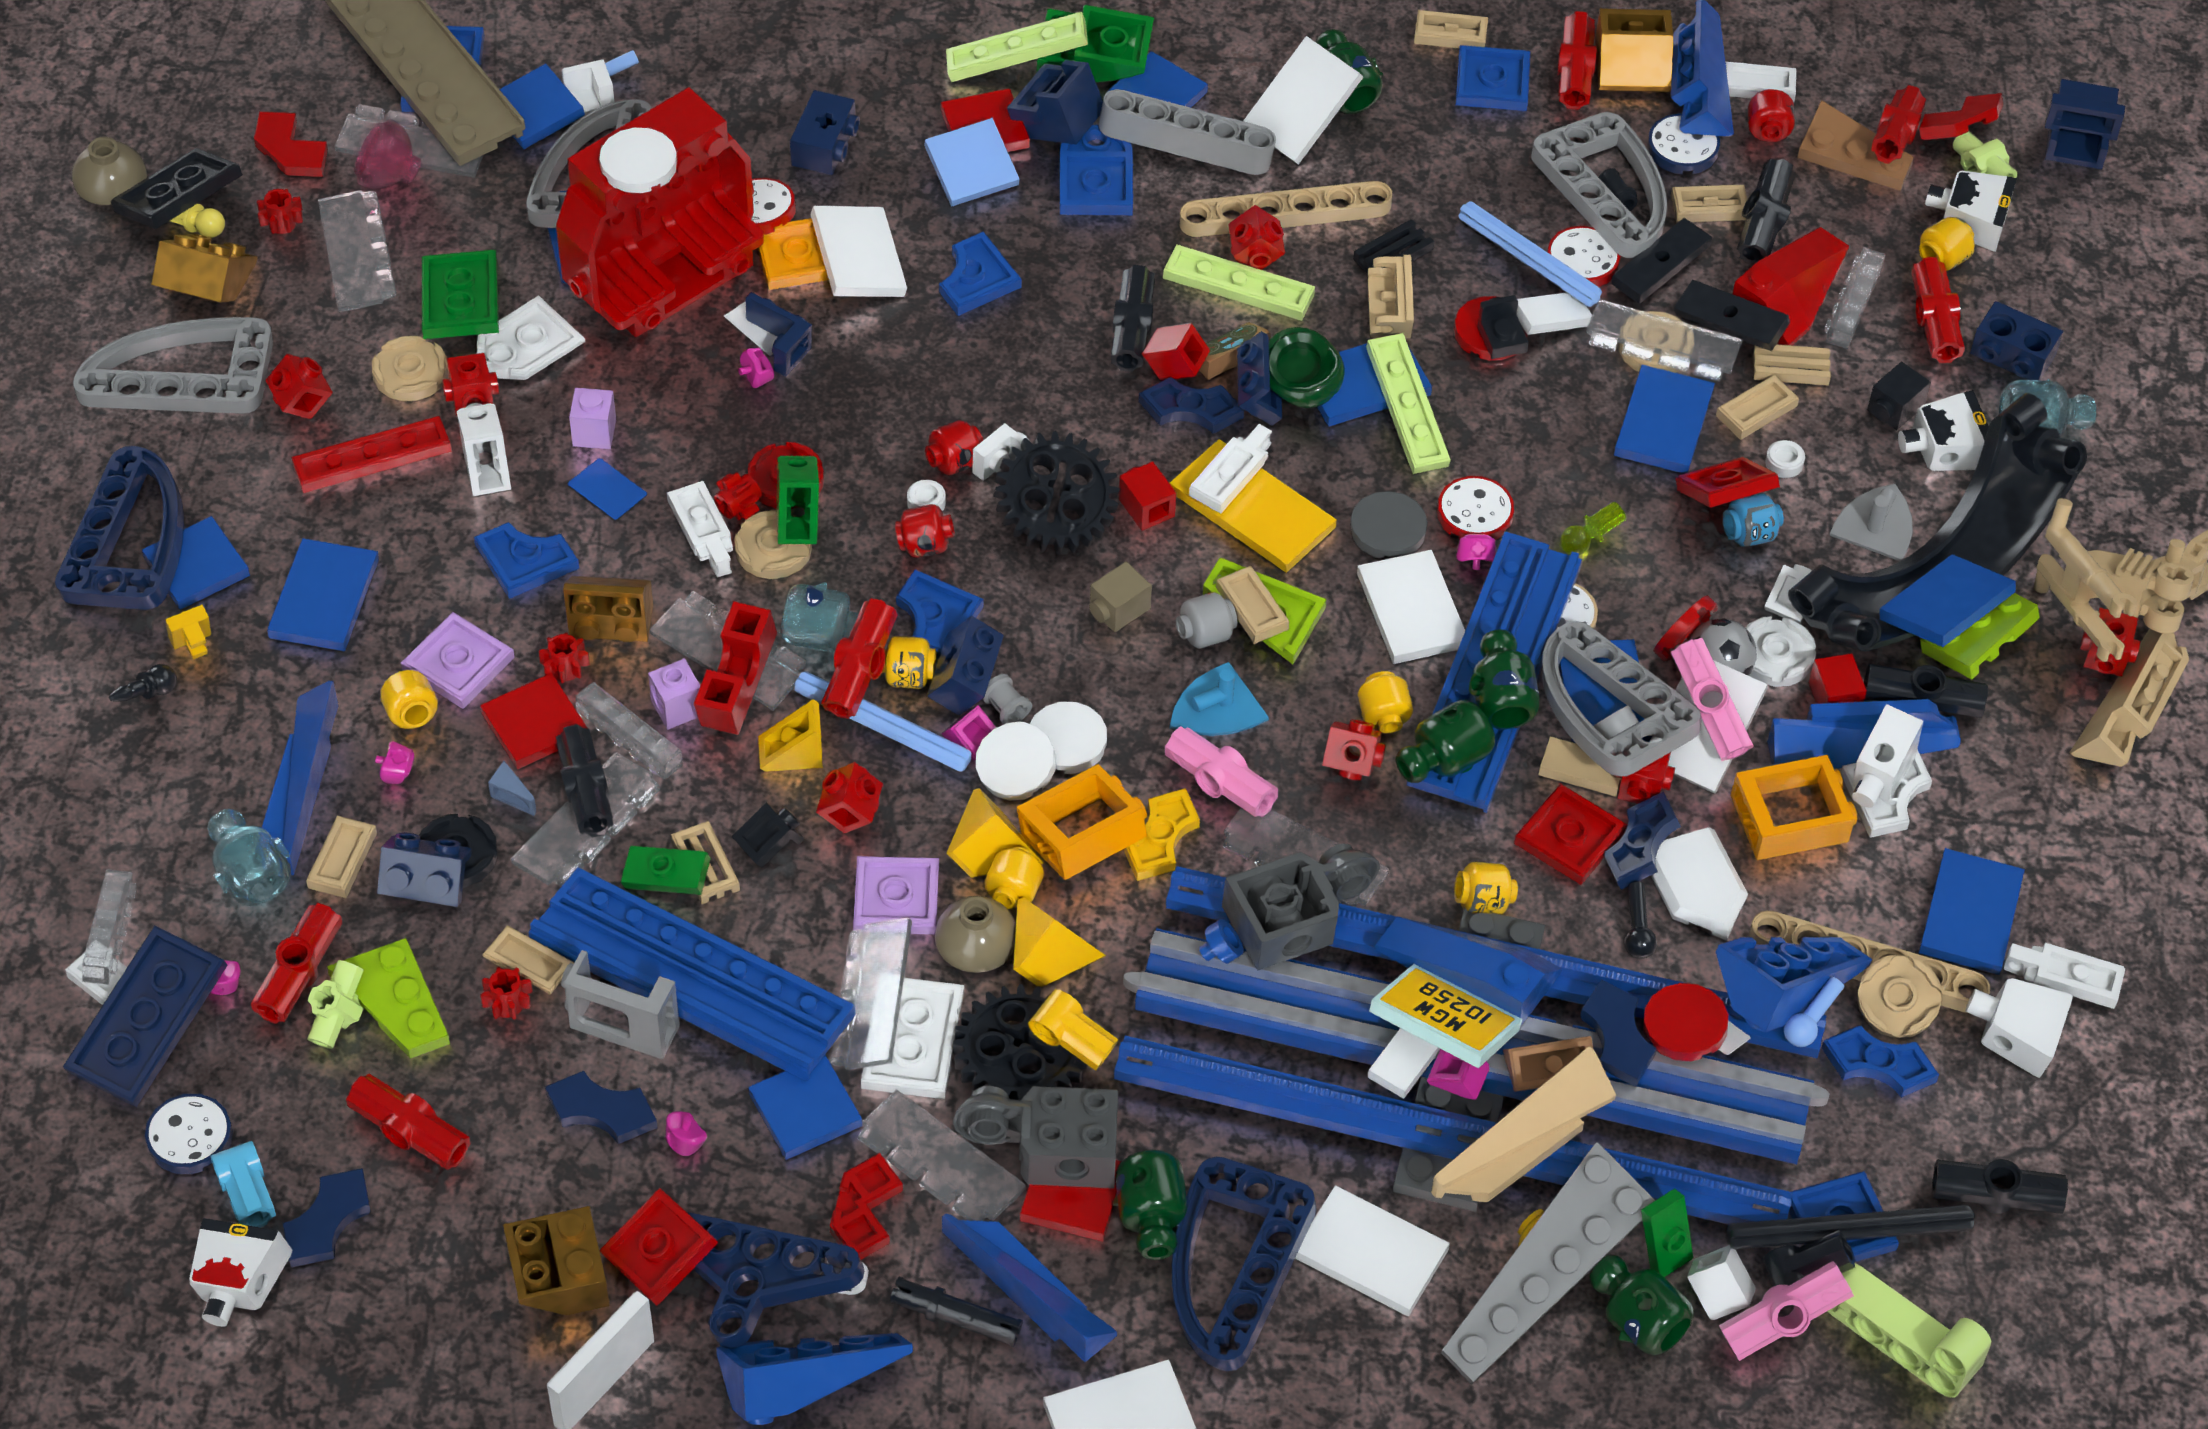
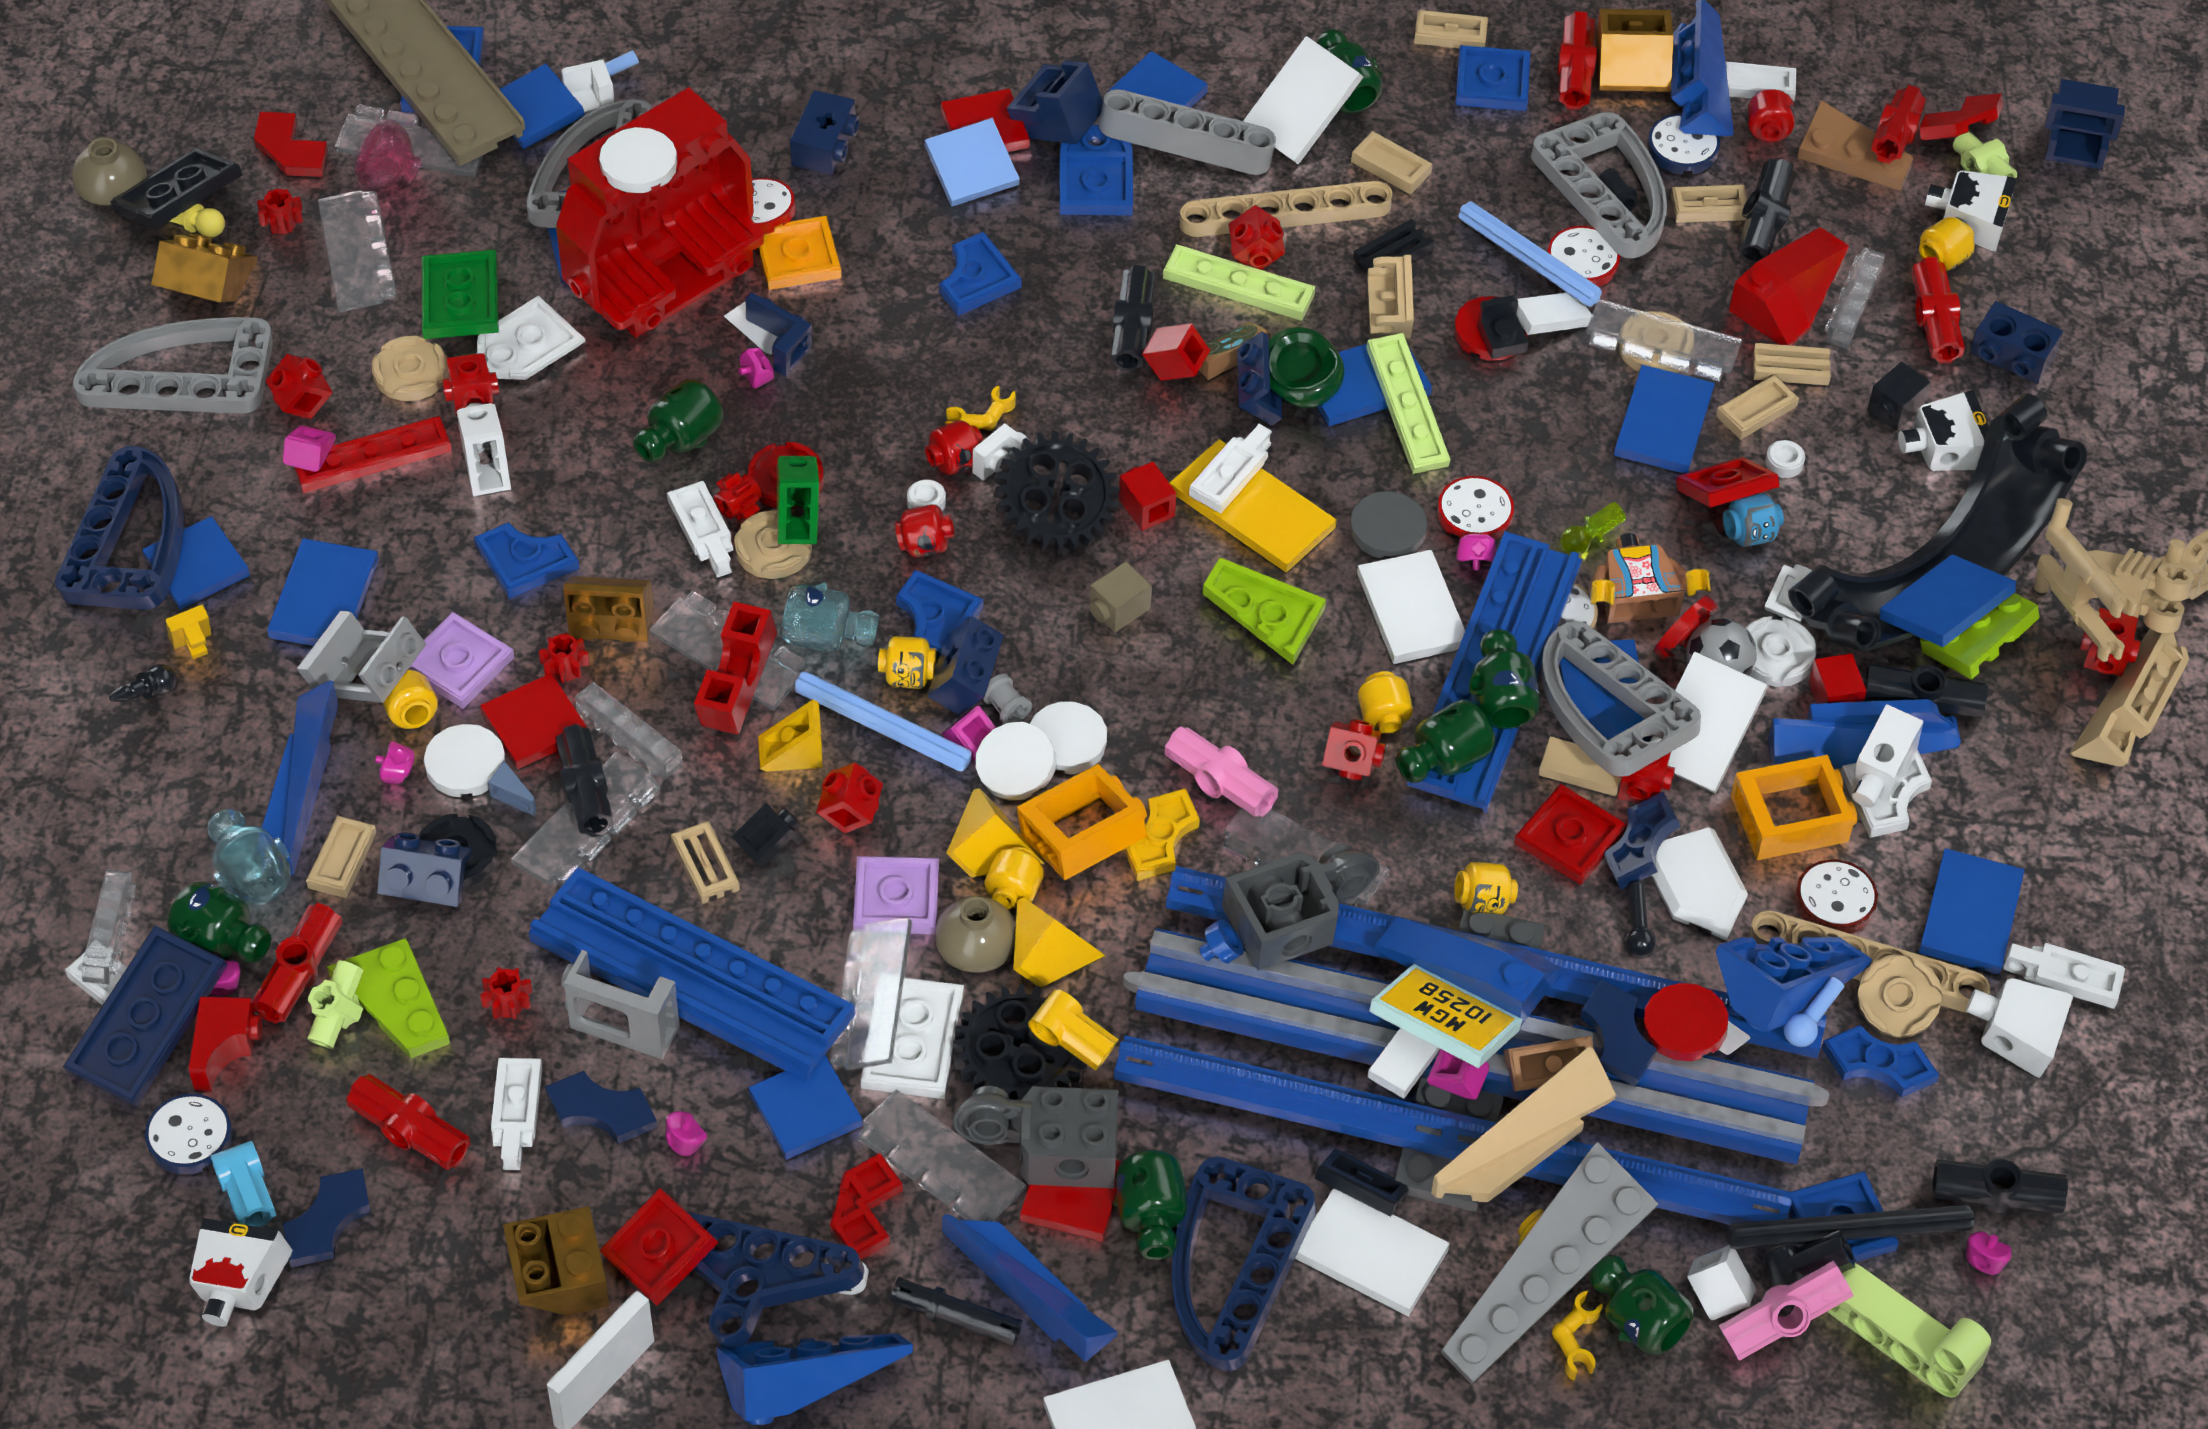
tan tile [482,925,574,995] -> none
blue sticker [568,458,647,520] -> none
lavender brick [569,388,616,449] -> none
green plate [621,846,711,895] -> none
lavender brick [648,658,700,730] -> none
white tile [810,206,907,297] -> none
red piece [821,598,898,719] -> none
yellowish green tile [946,12,1088,82] -> none
green slope [1035,5,1154,82] -> none
dark blue tile [1138,377,1244,434] -> none
dark azure shield [1169,662,1269,736] -> none
light grey head [1176,592,1237,649] -> none
tan tile [1216,566,1289,644] -> none
light grey beam [1594,705,1639,740] -> none
black tile [1611,218,1712,304] -> none
green plate [1641,1188,1694,1277] -> none
bright pink piece [1671,638,1754,761] -> none
black tile [1674,279,1790,351] -> none
light grey shield [1829,484,1913,561] -> none
clear light blue piece [1999,379,2096,437] -> none
none -> dark green piece [167,881,272,963]
none -> red arch [188,997,262,1092]
none -> dark pink slope [283,425,336,472]
none -> light grey window [297,611,426,703]
none -> white tile [424,724,505,797]
none -> white hinge [491,1058,542,1170]
none -> dark green piece [633,379,724,463]
none -> yellow arm [945,386,1016,431]
none -> black tile [1314,1149,1409,1217]
none -> tan tile [1351,131,1432,195]
none -> yellow arm [1552,1291,1603,1381]
none -> torso [1588,533,1711,624]
none -> white tile [1794,859,1878,934]
none -> dark pink piece [1965,1231,2012,1275]

